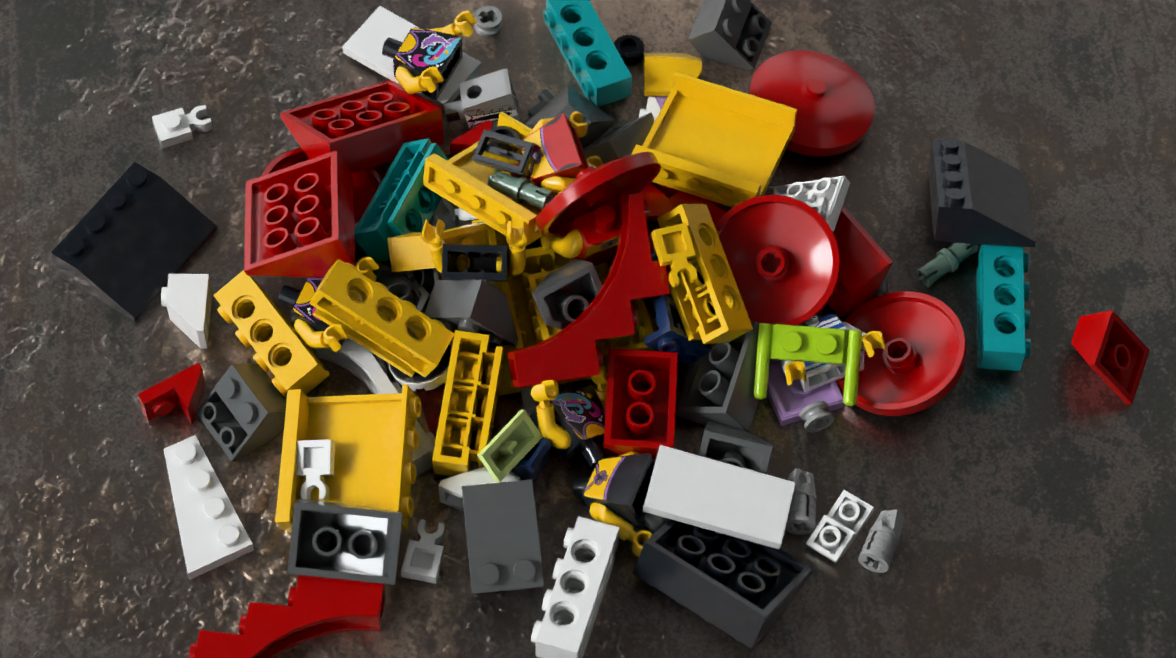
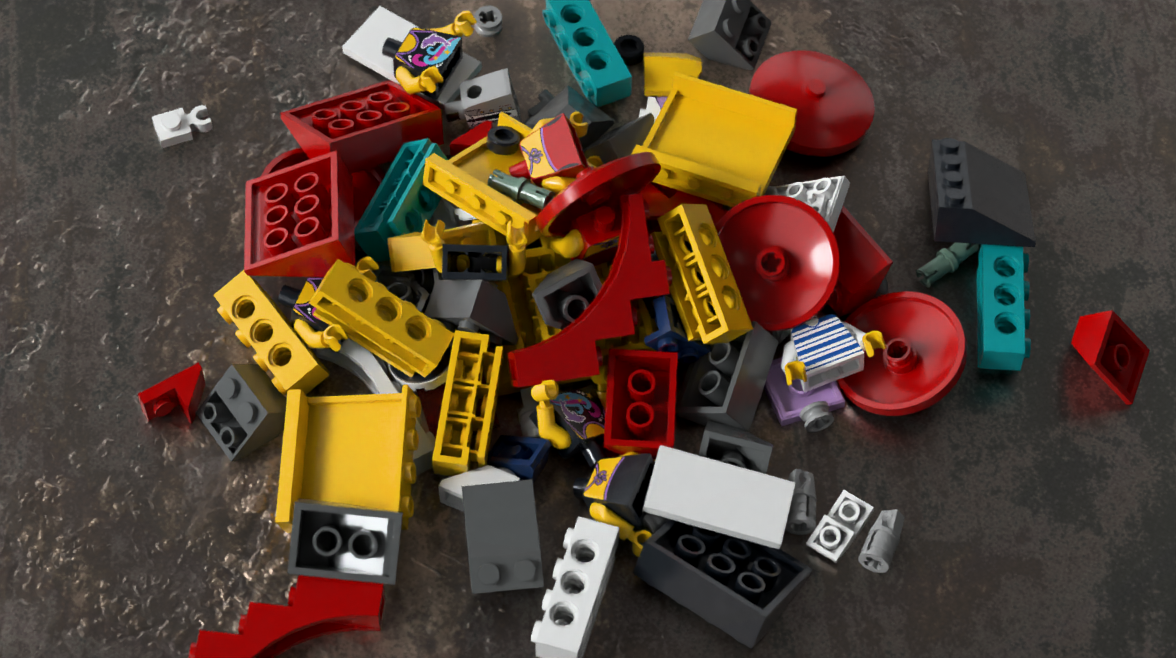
black slope [51,162,217,321] -> none
white slope [161,274,213,349] -> none
white wing [164,435,254,580] -> none
white plate [296,439,335,501] -> none
white plate [401,519,445,584] -> none
black tile [472,130,541,178] -> none
yellowish green slope [478,410,543,482] -> none
yellow plate [651,222,697,288] -> none
lime plate [753,323,862,406] -> none

